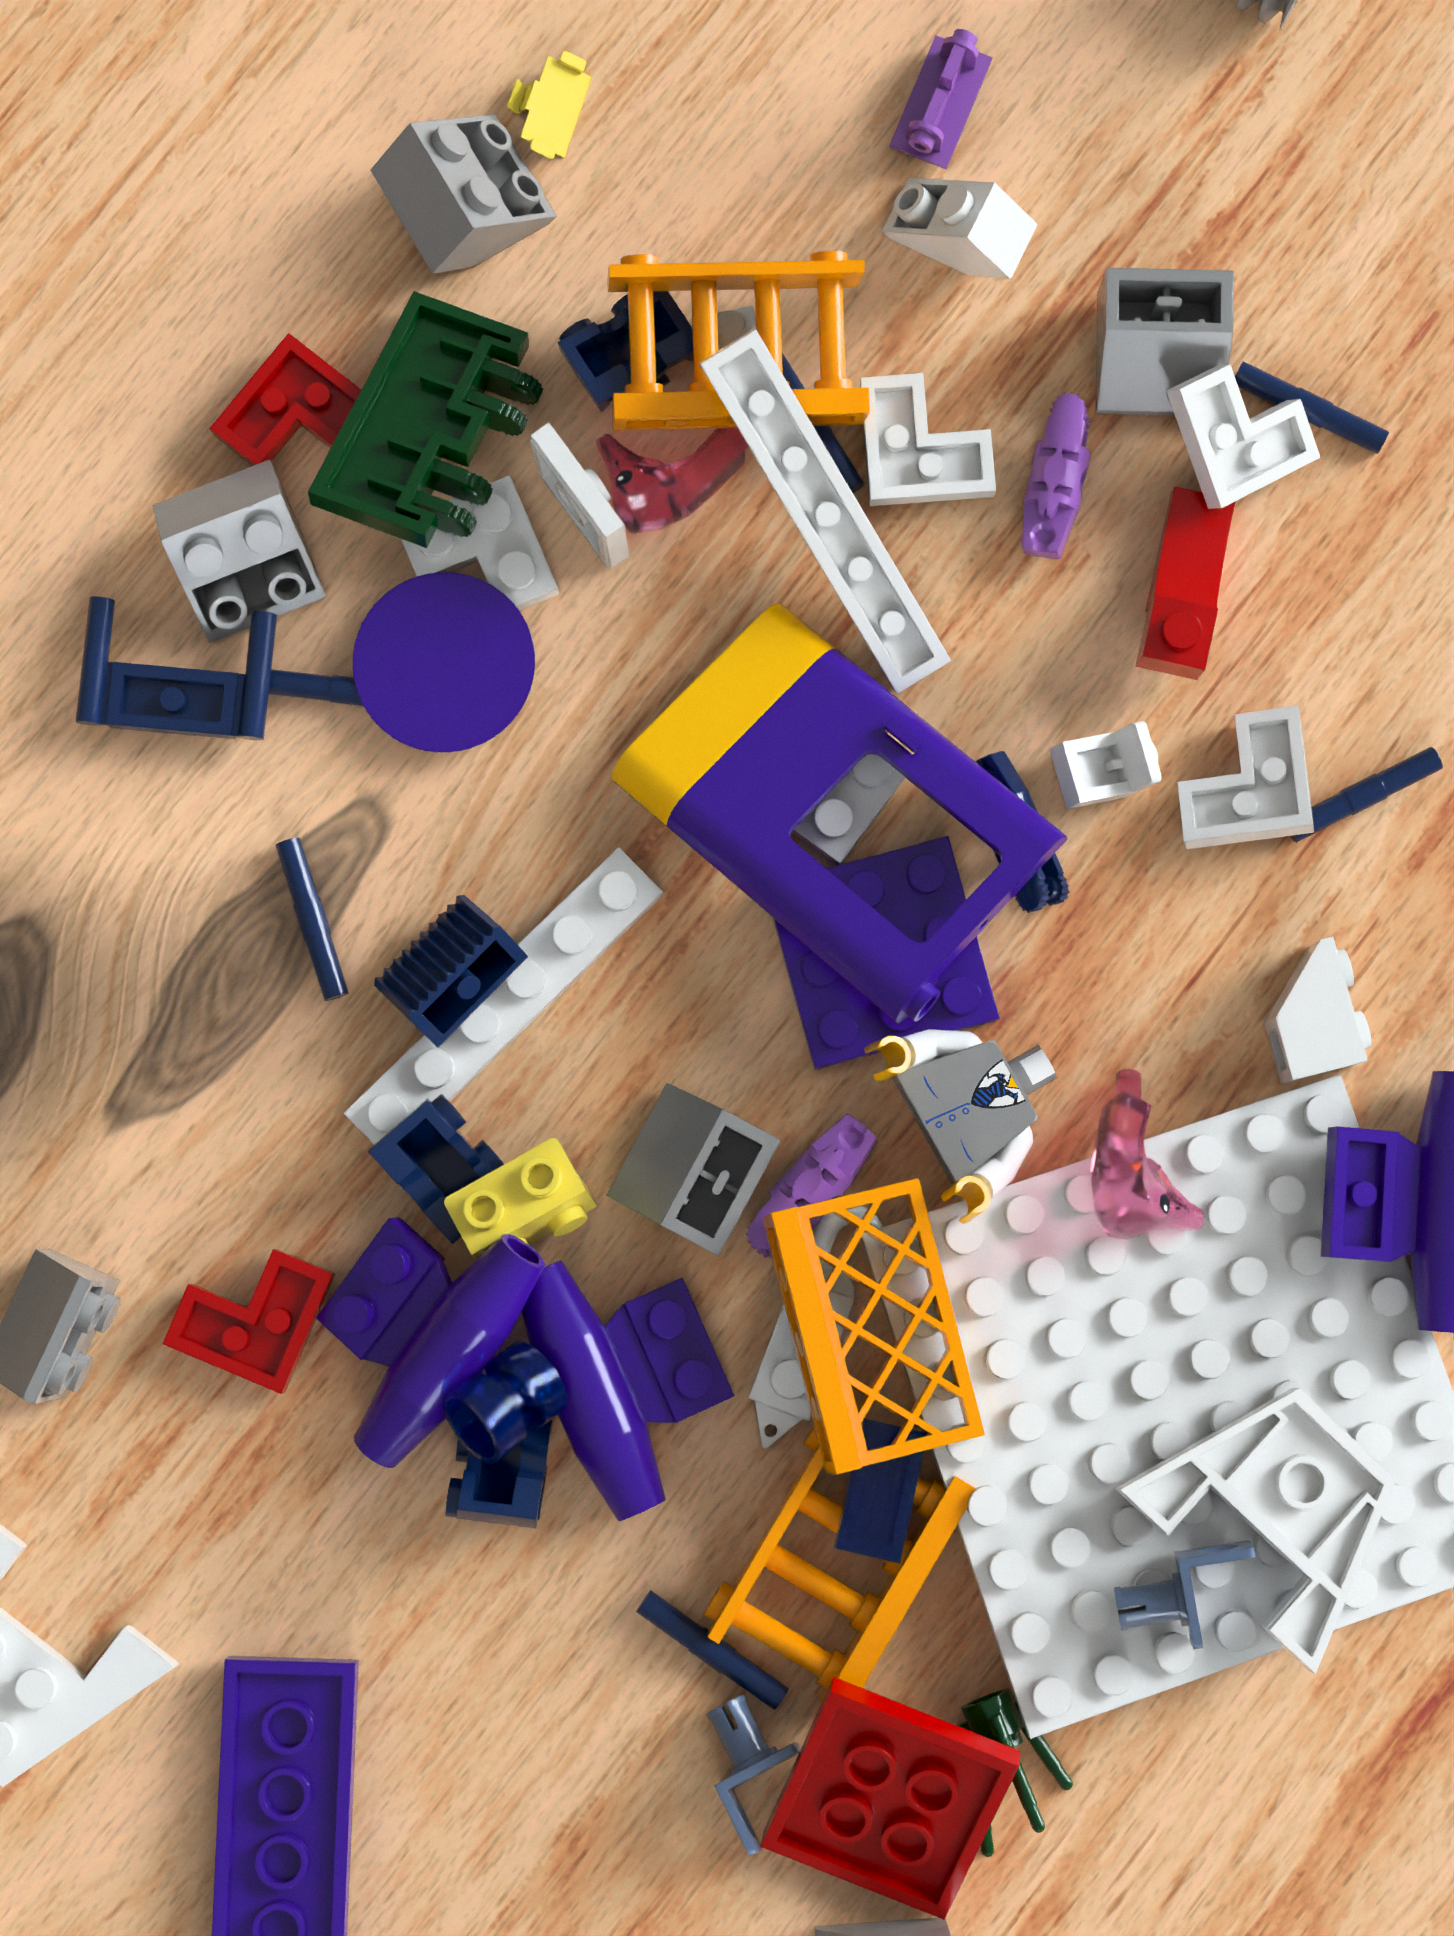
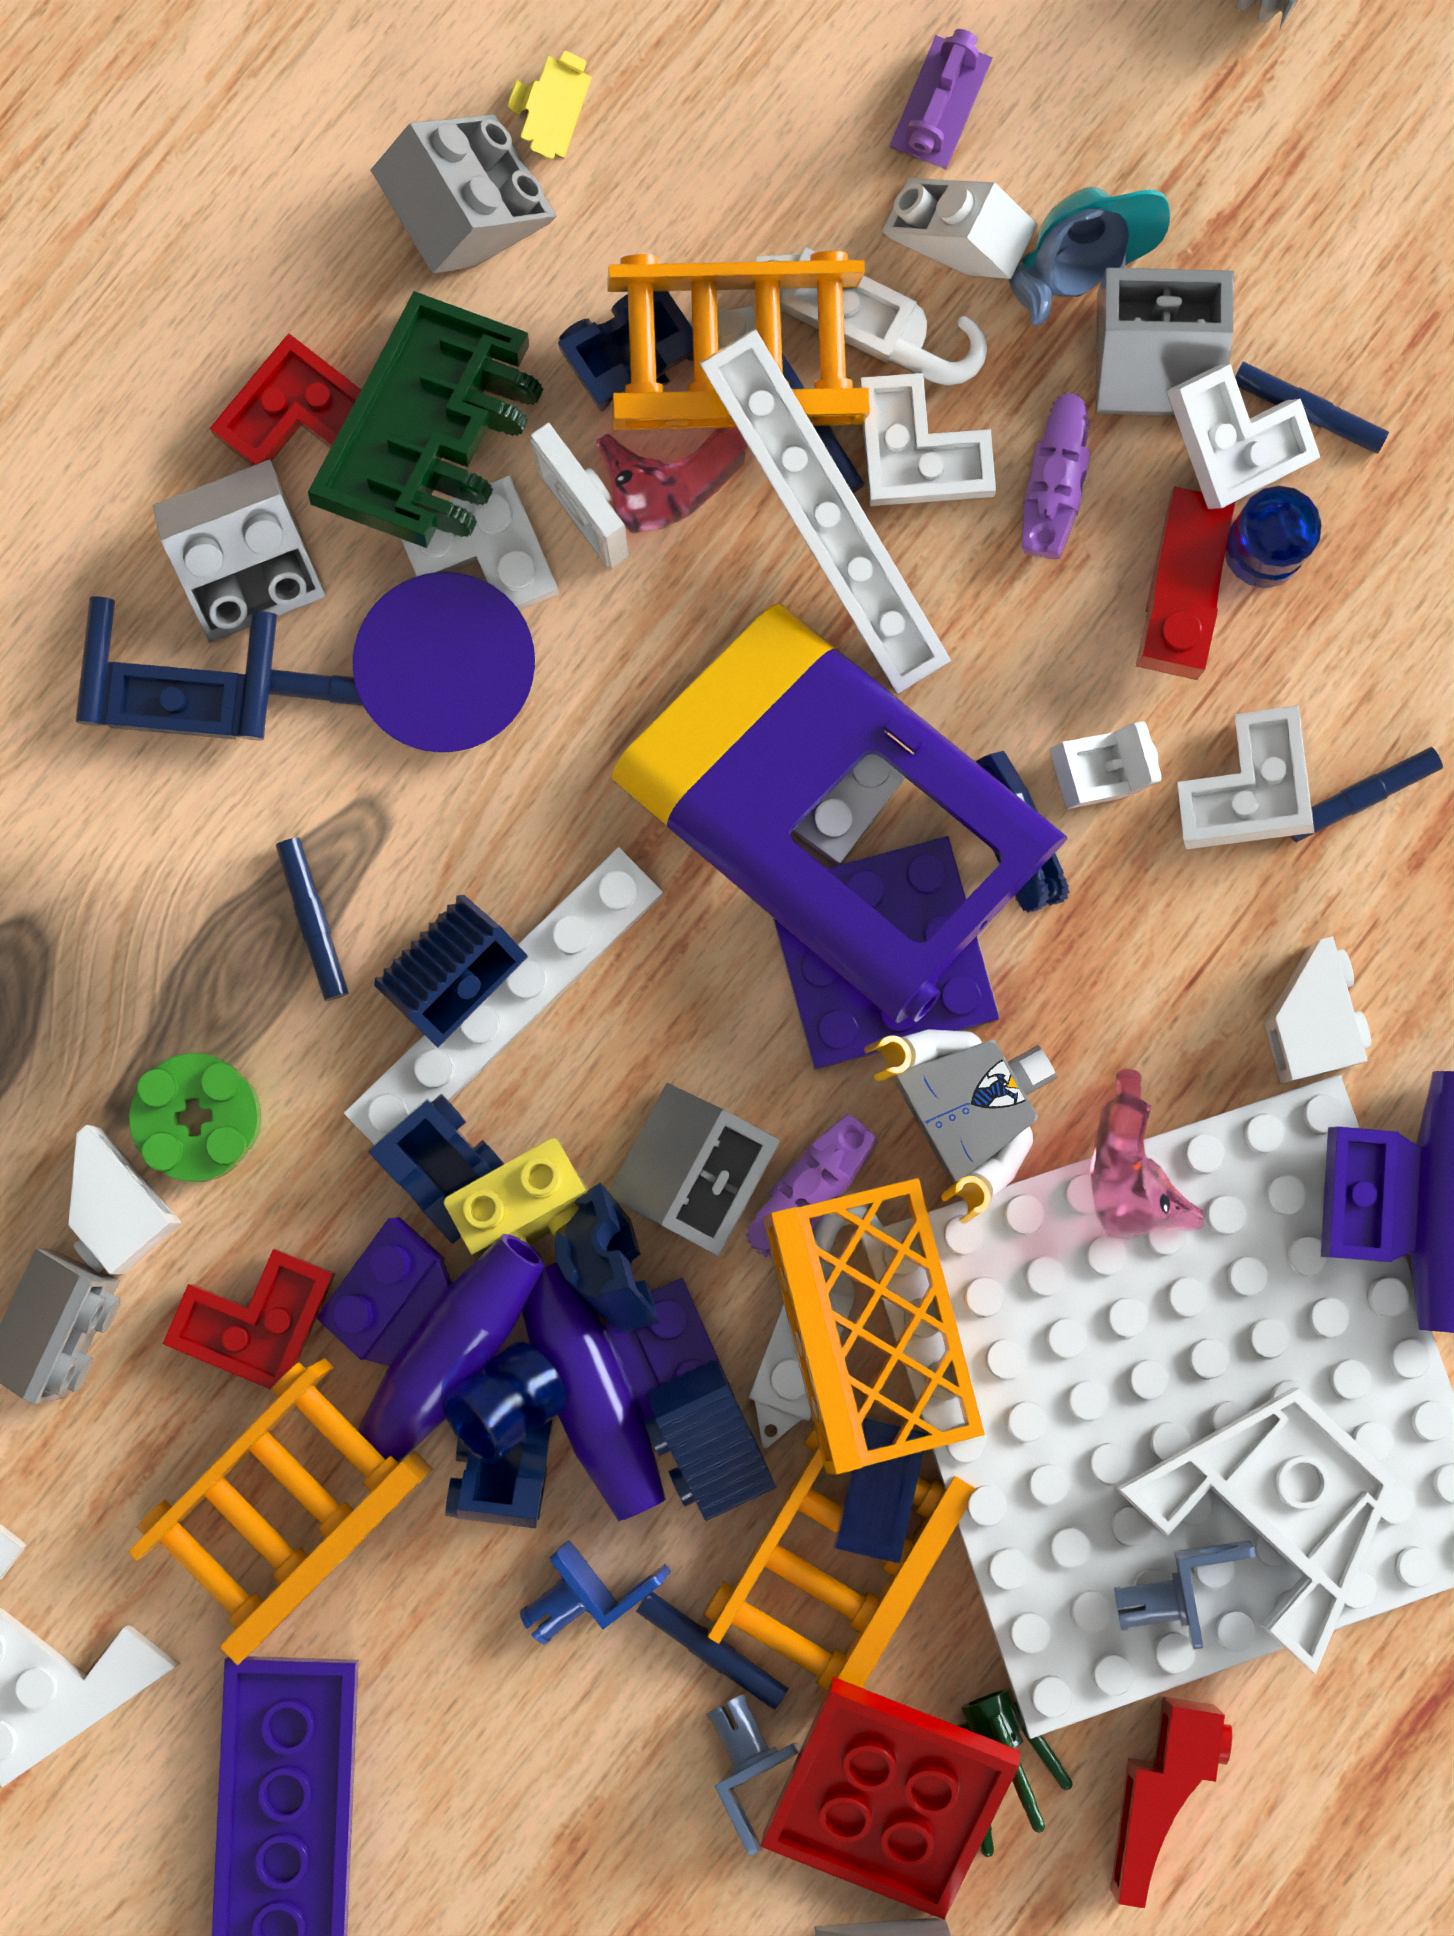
none -> white slope [68,1125,182,1274]
none -> light orange fence [128,1358,433,1665]
none -> bright green plate [129,1053,261,1182]
none -> blue bracket [520,1540,671,1645]
none -> dark blue cylinder [555,1182,660,1332]
none -> dark blue brick [643,1360,777,1521]
none -> white plate [756,247,987,386]
none -> sand blue hair [1009,187,1170,326]
none -> red slope [1110,1697,1232,1908]
none -> clear blue wheel [1225,486,1322,588]

